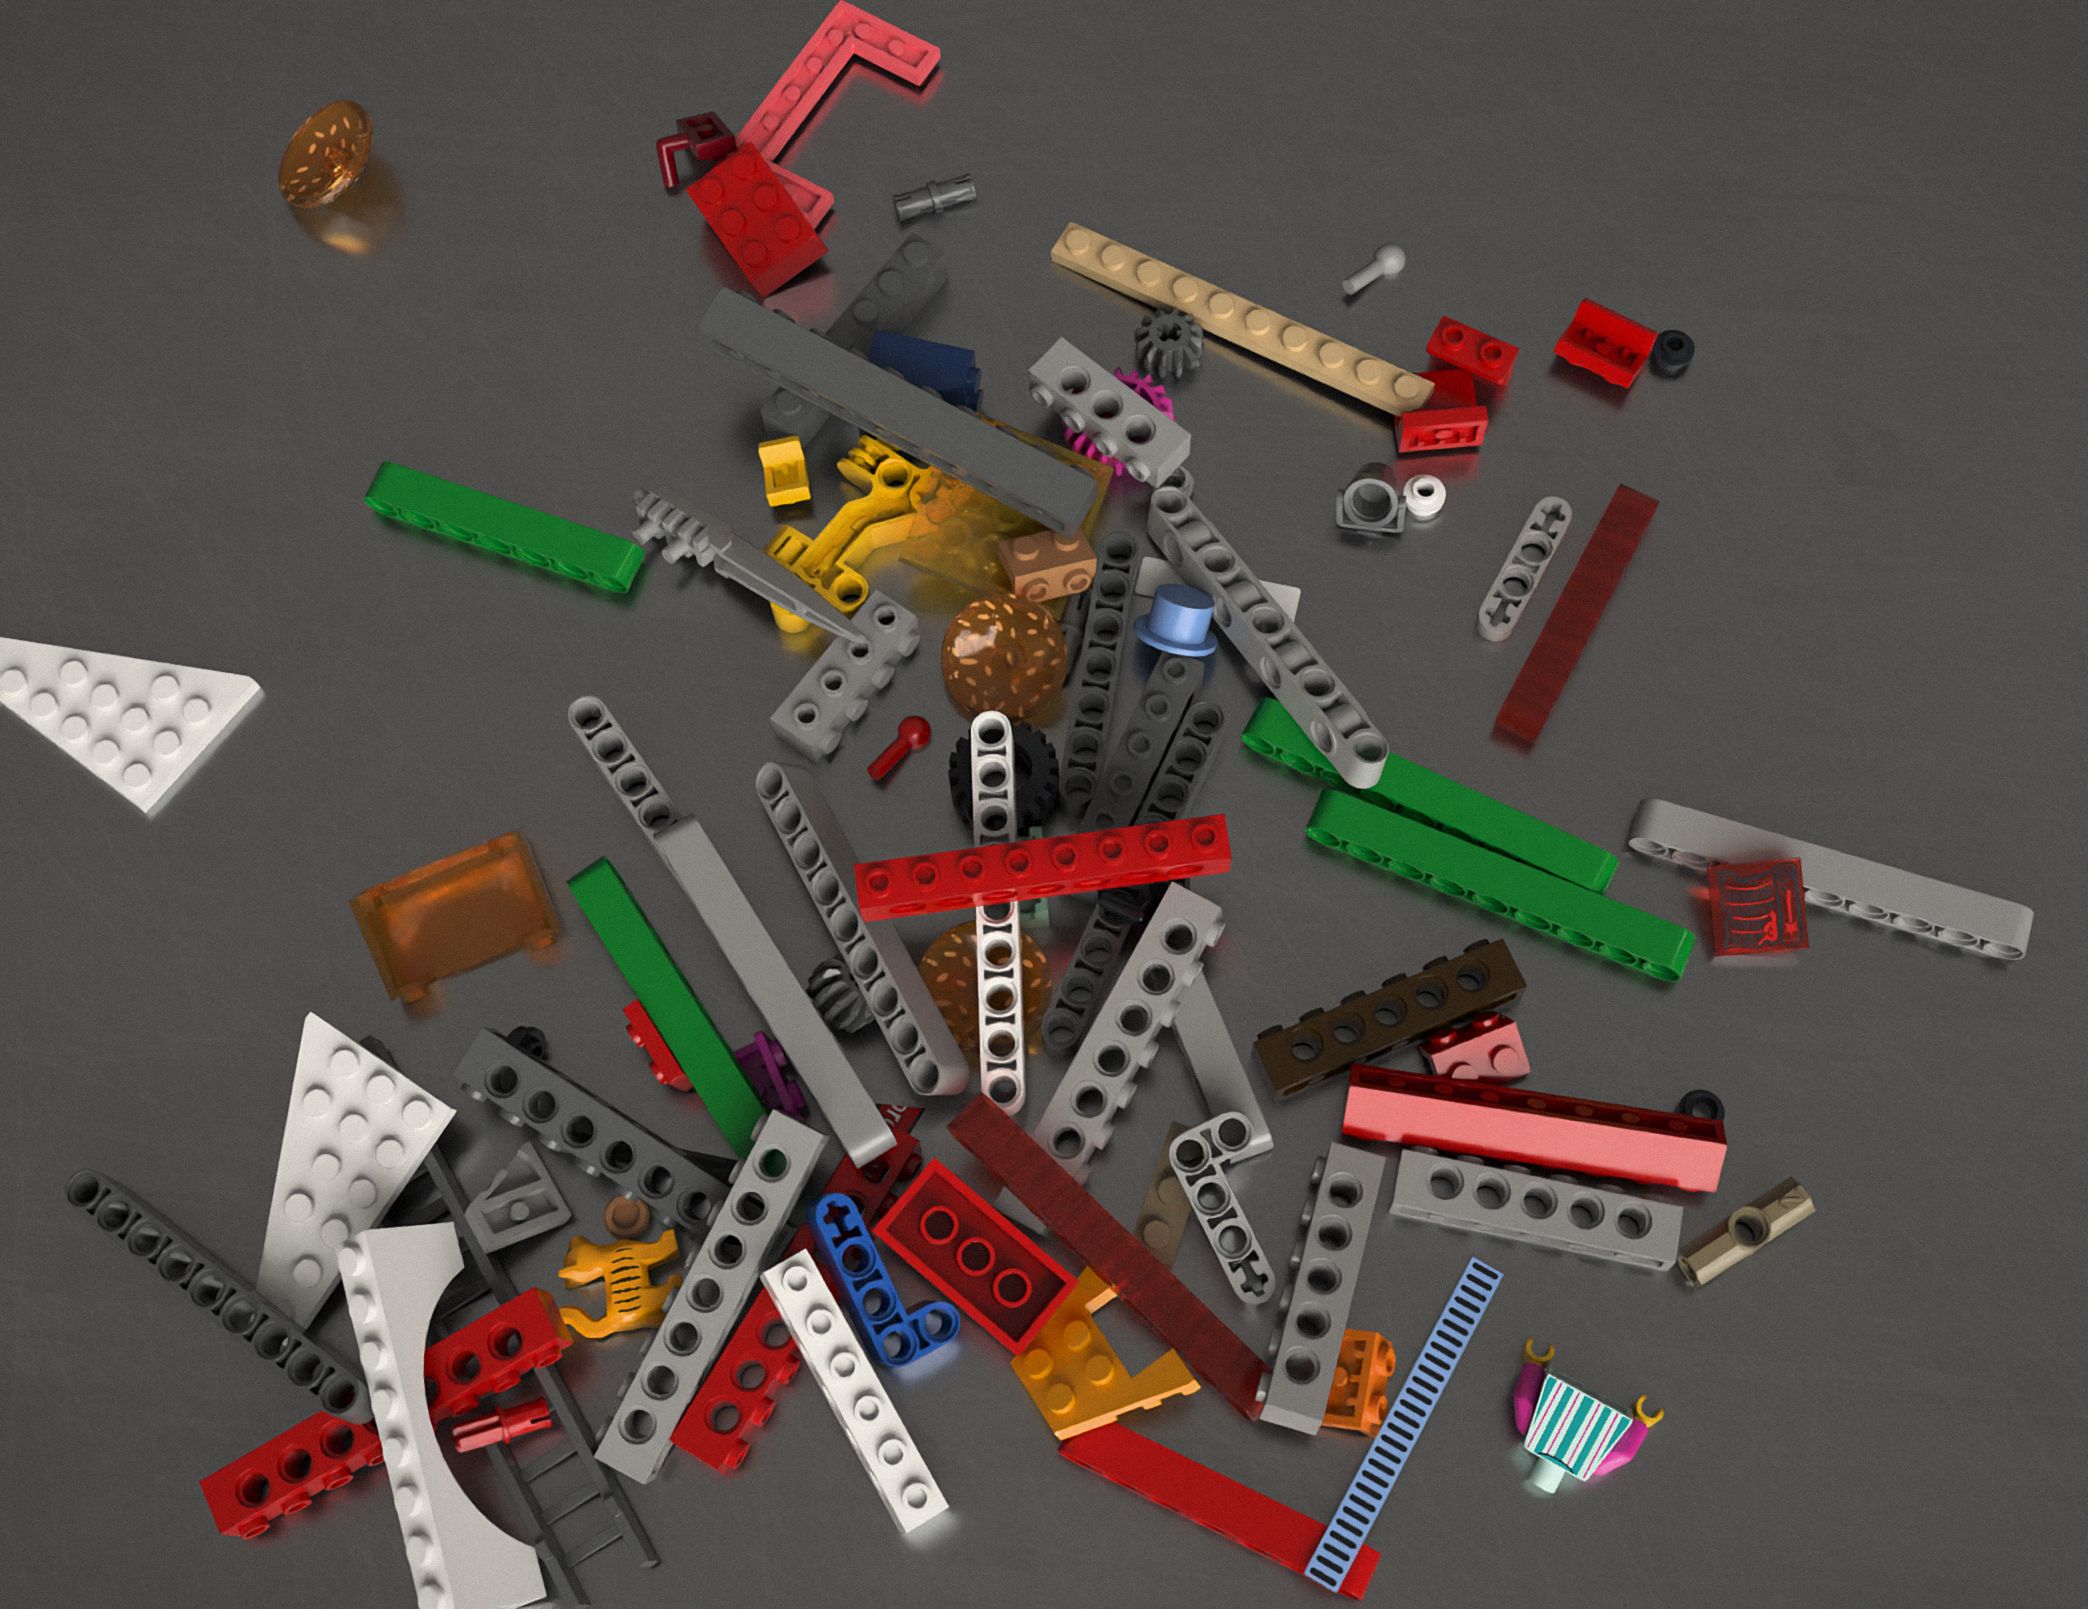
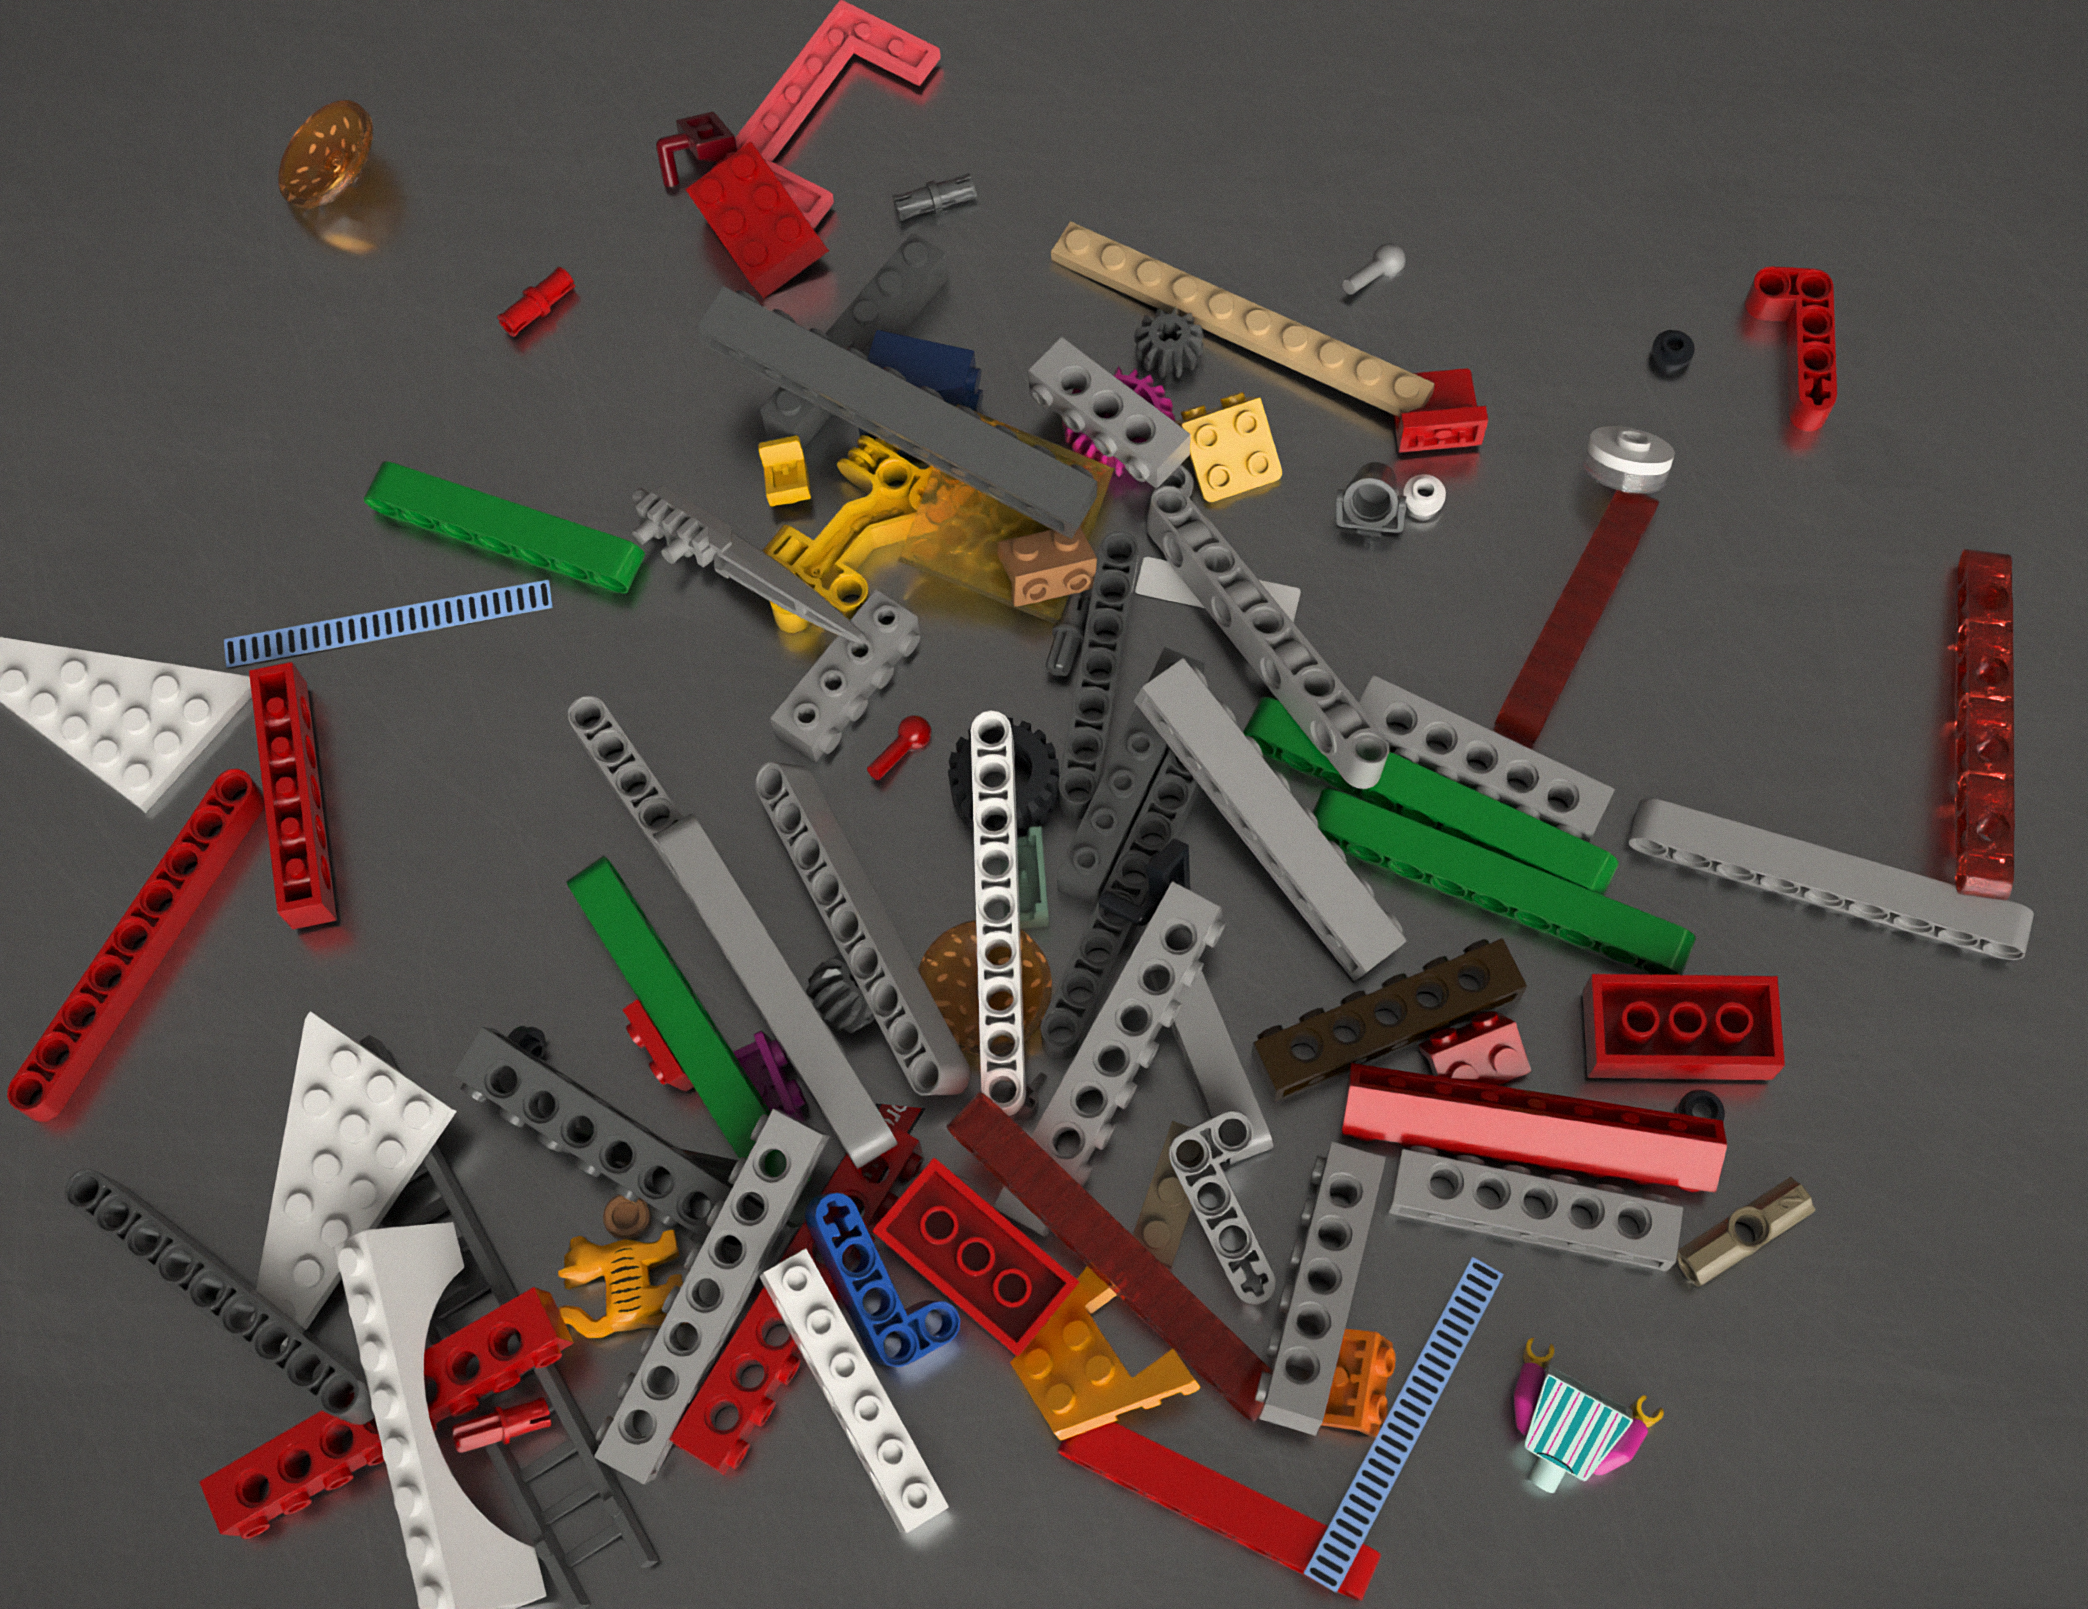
clear orange windscreen [349,827,562,1003] -> none
light grey wing [464,1142,571,1254] -> none
red brick [854,813,1232,922] -> none
clear orange dish [941,593,1068,723] -> none
medium blue piece [1133,584,1218,656] -> none
red bracket [1426,315,1520,387] -> none
light grey beam [1476,496,1572,642] -> none
red bracket [1553,298,1658,389] -> none
clear red tile [1706,857,1809,957] -> none
none -> red beam [7,768,265,1122]
none -> light blue sticker [224,579,553,668]
none -> red brick [249,662,337,930]
none -> red pin [497,267,576,337]
none -> light grey piece [1000,1072,1047,1137]
none -> light grey brick [1134,658,1407,982]
none -> yellow bracket [1175,392,1282,502]
none -> light grey brick [1359,675,1615,842]
none -> white piece [1582,426,1675,494]
none -> red brick [1583,974,1785,1080]
none -> red beam [1745,266,1837,431]
none -> clear red beam [1955,549,2015,901]

